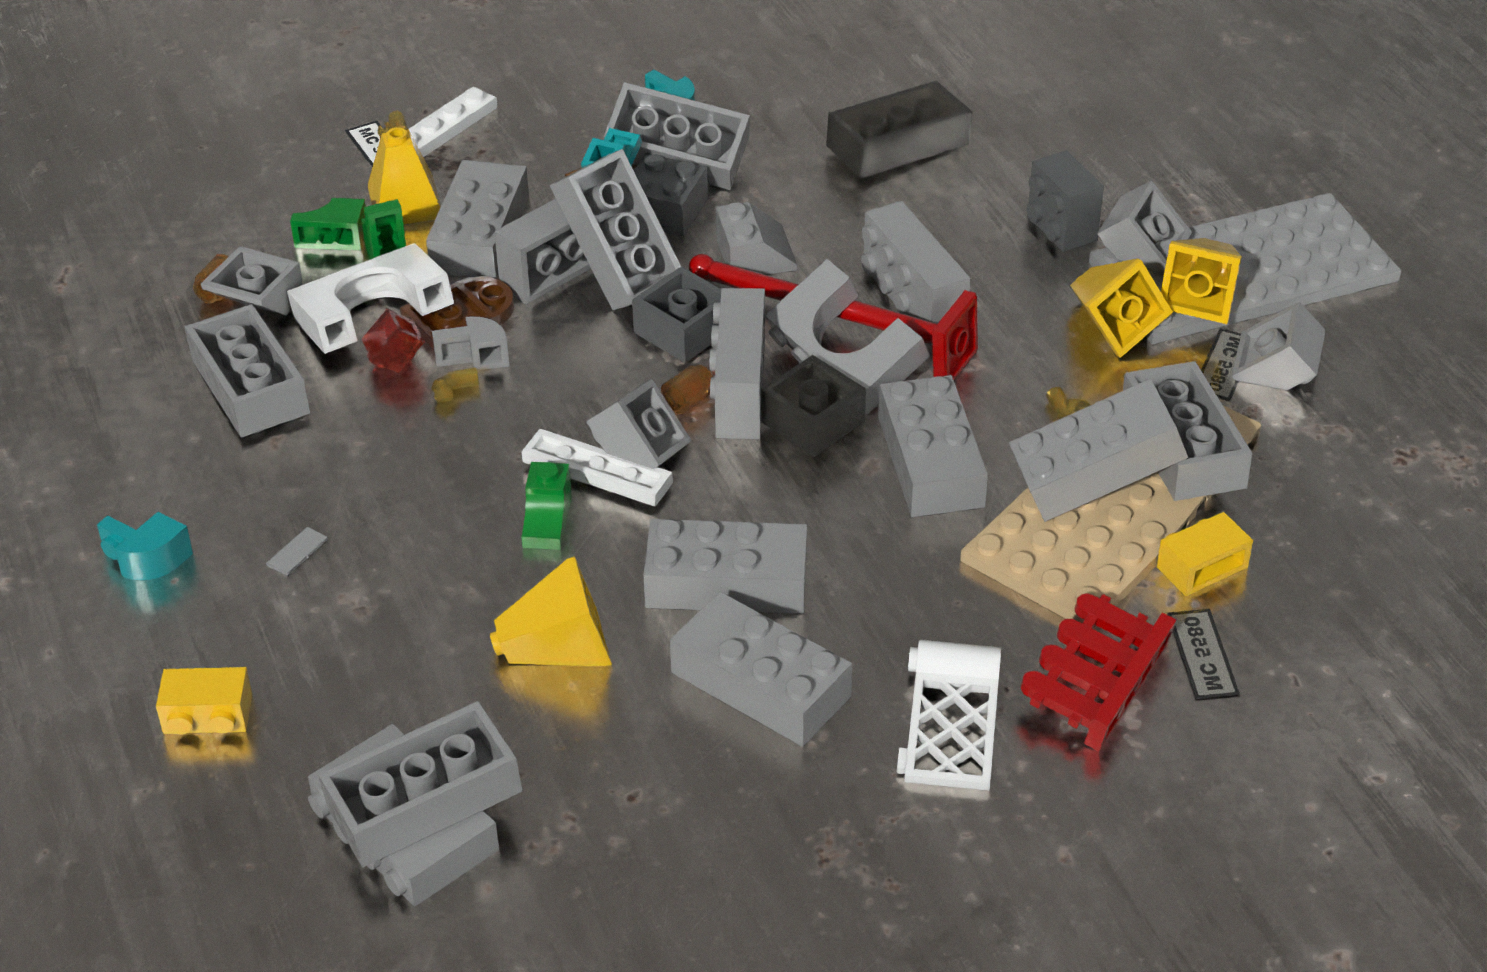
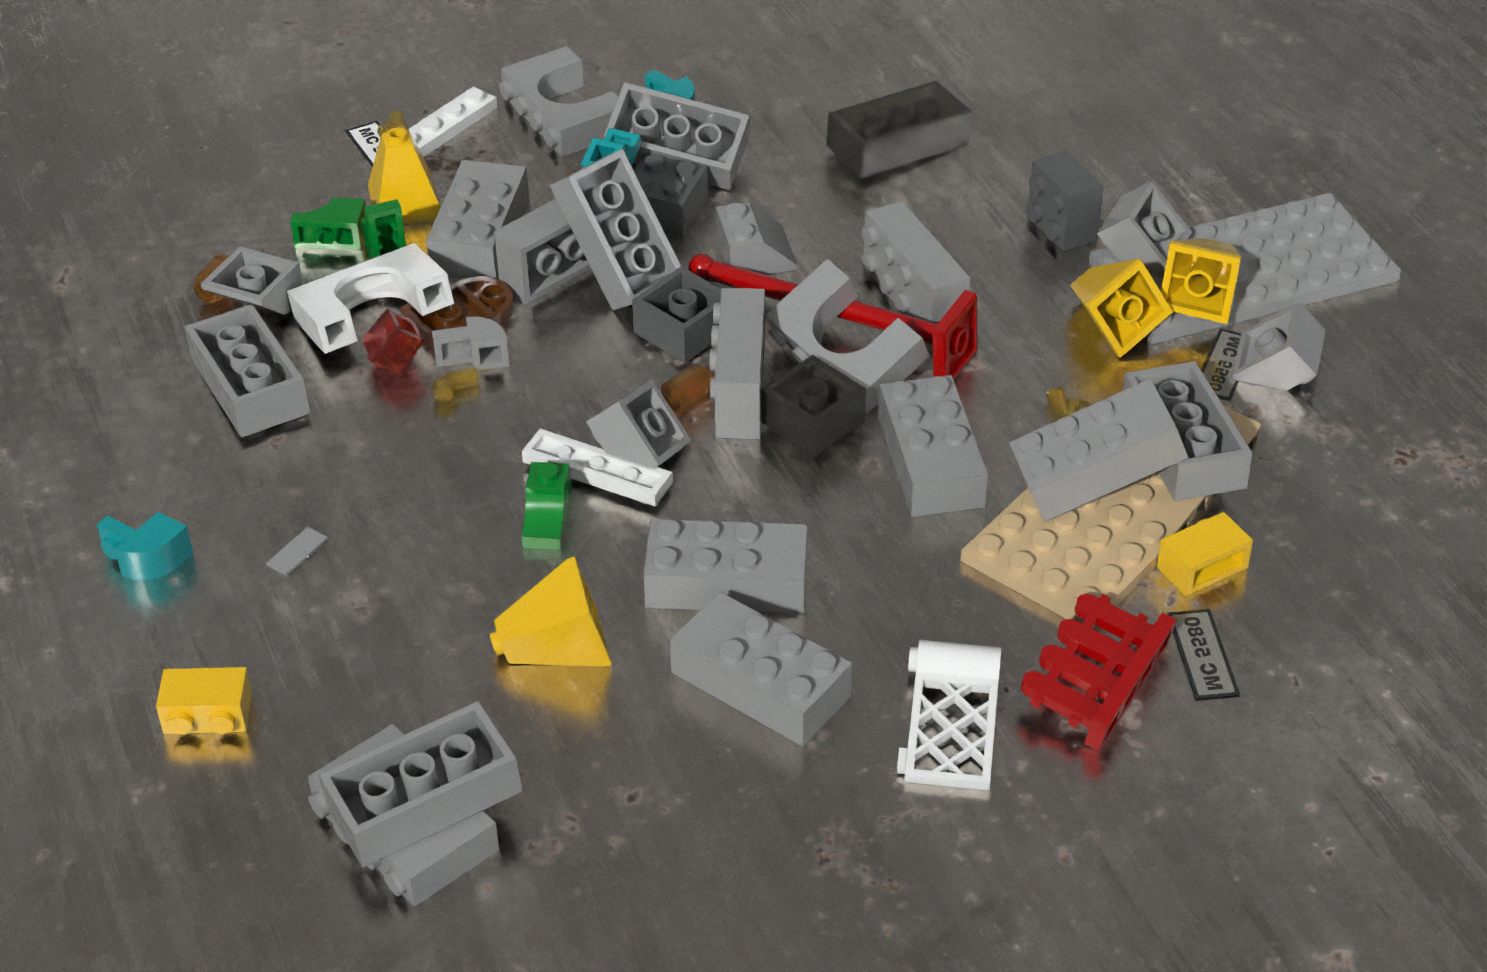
none -> light grey arch [499,46,618,157]

